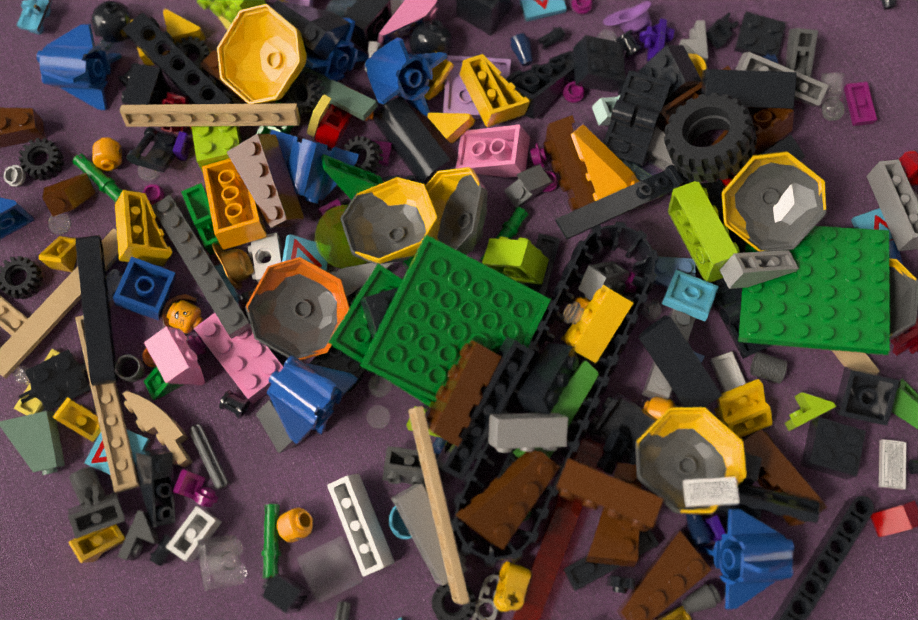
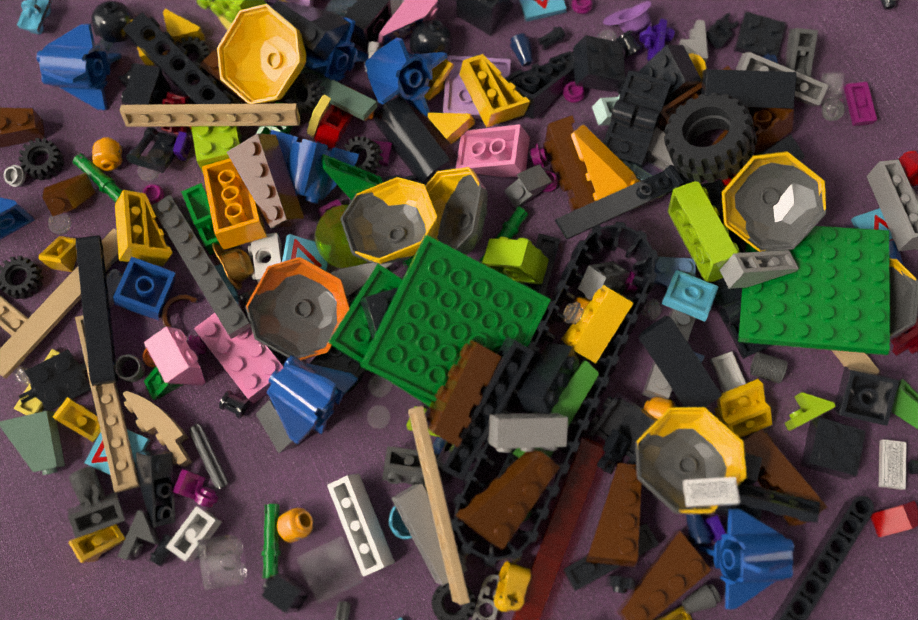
light orange head [167,300,203,334] -> none
reddish brown wedge [556,459,663,531] -> none

